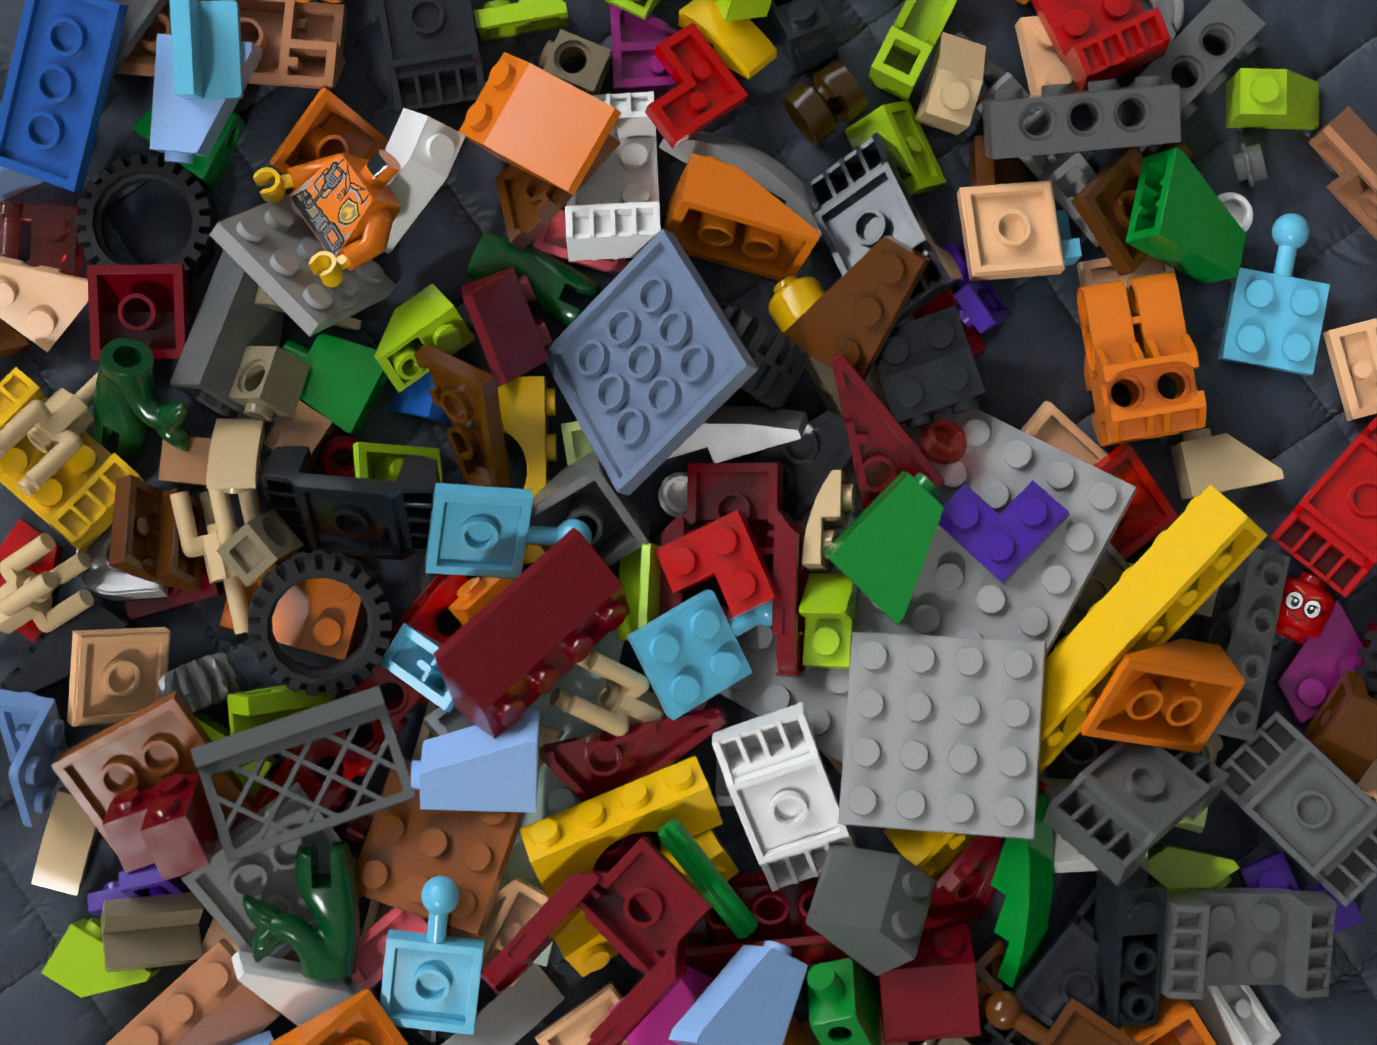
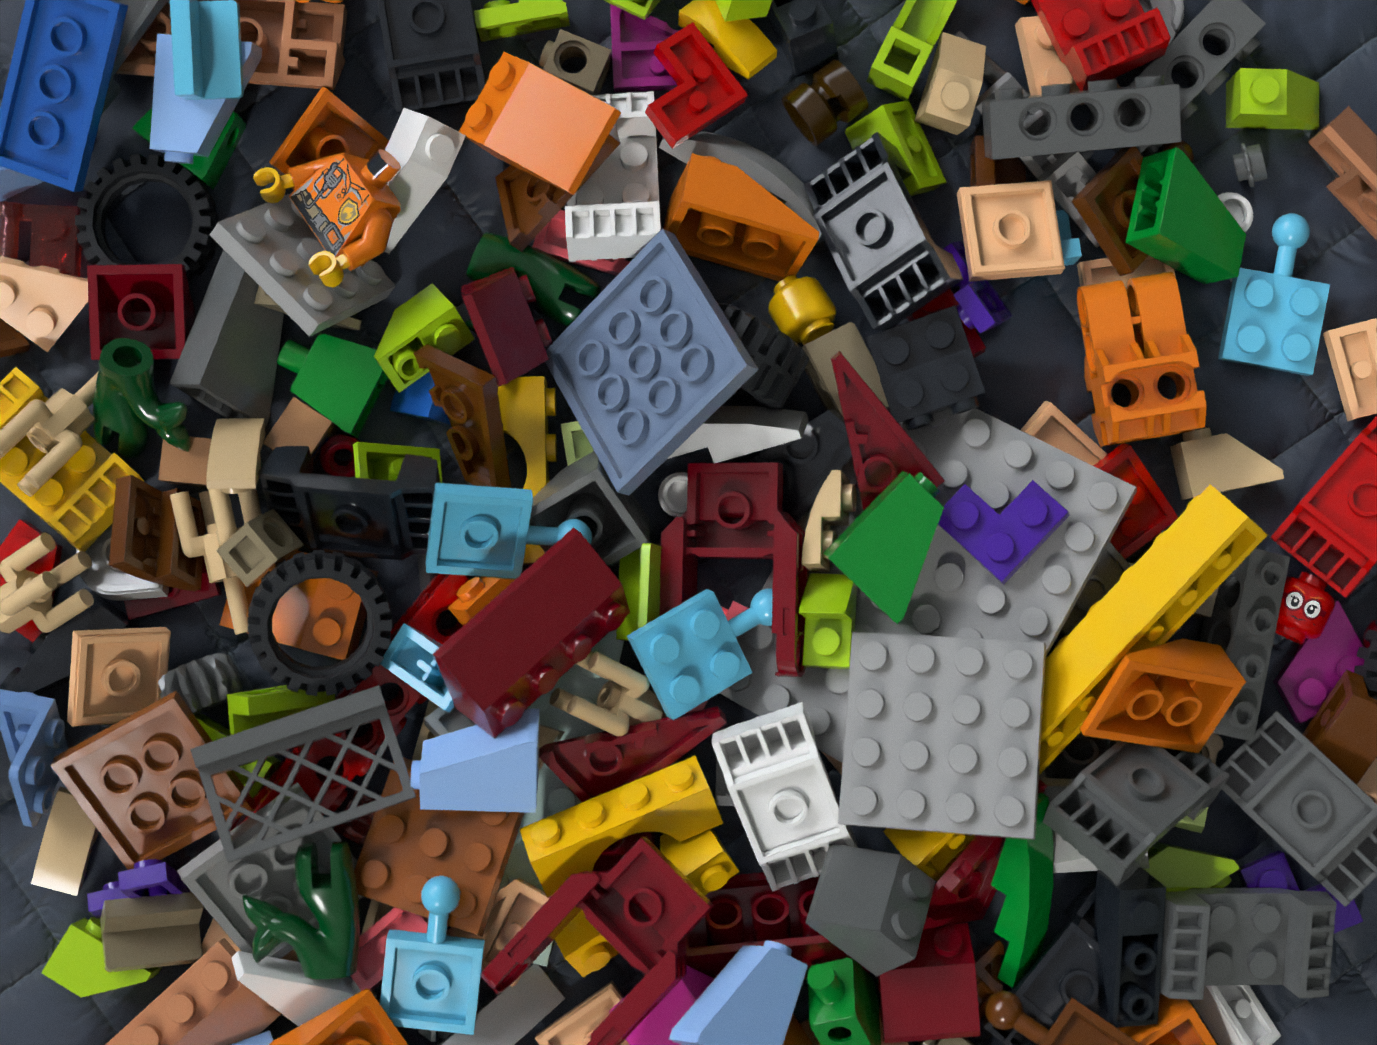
dark red brick [102,772,218,881] -> none
dark tan brick [228,346,310,422] -> none
red plate [655,510,780,617] -> none
green axle [657,818,758,939] -> none
reddish brown wing [784,235,930,381] -> none
clear red plate [919,419,967,465] -> none

